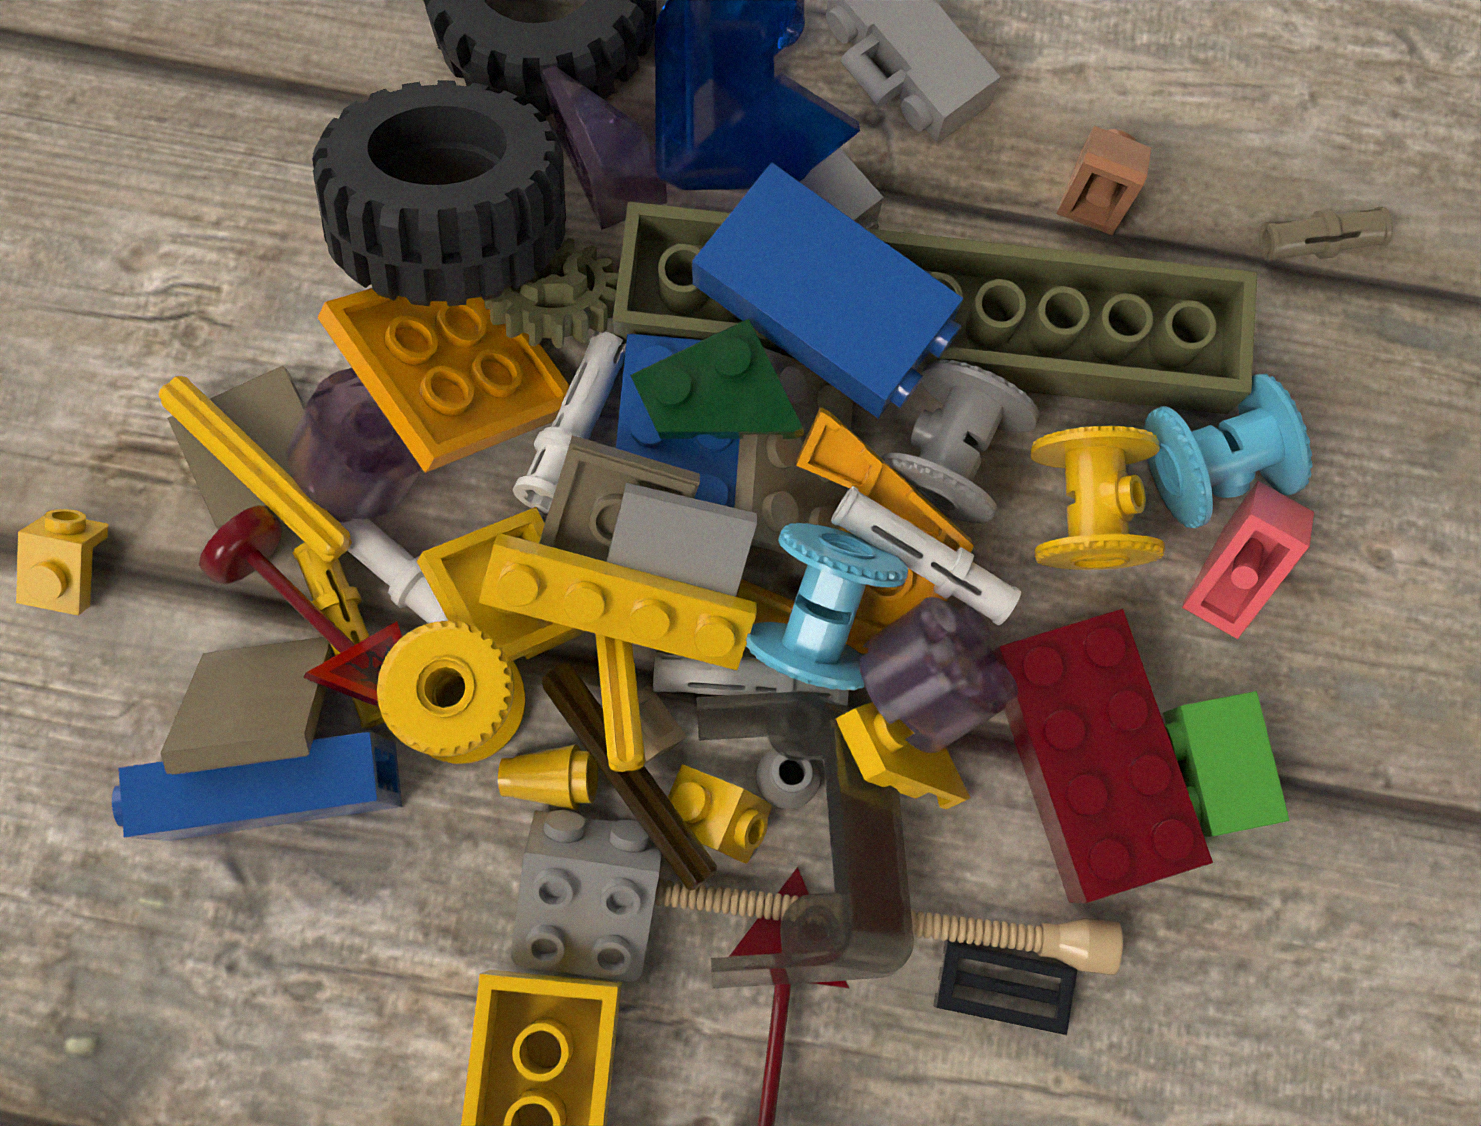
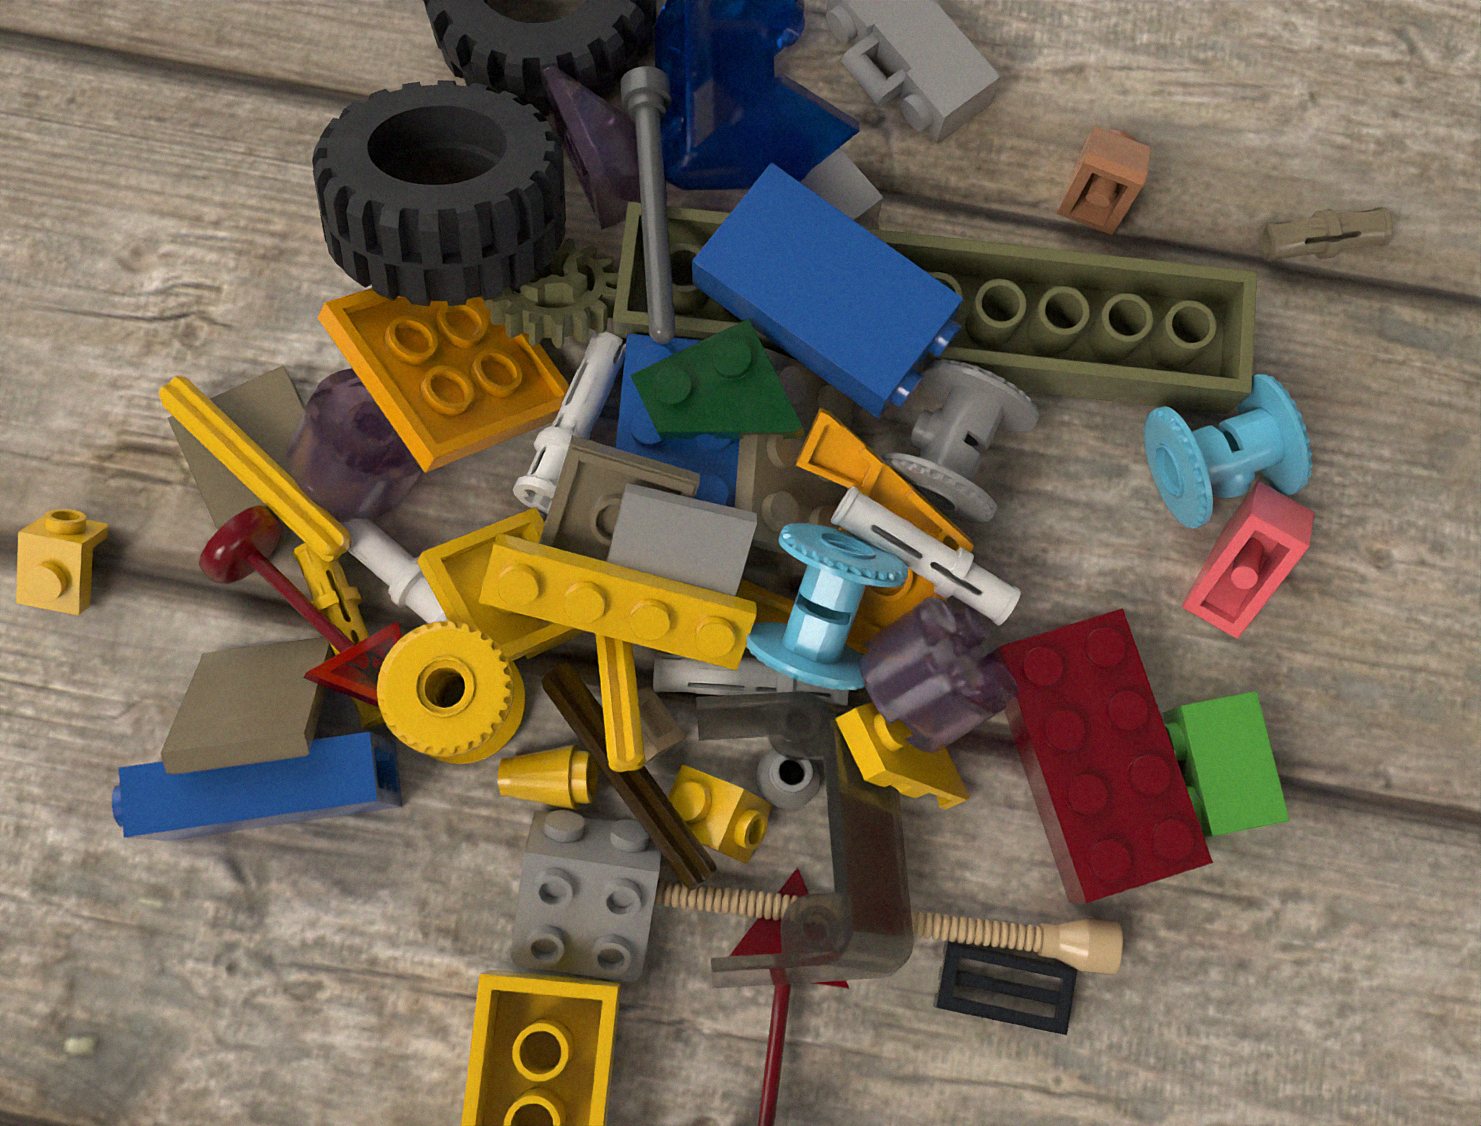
yellow hose [1030,426,1165,570] -> none
none -> dark grey piece [621,67,676,344]

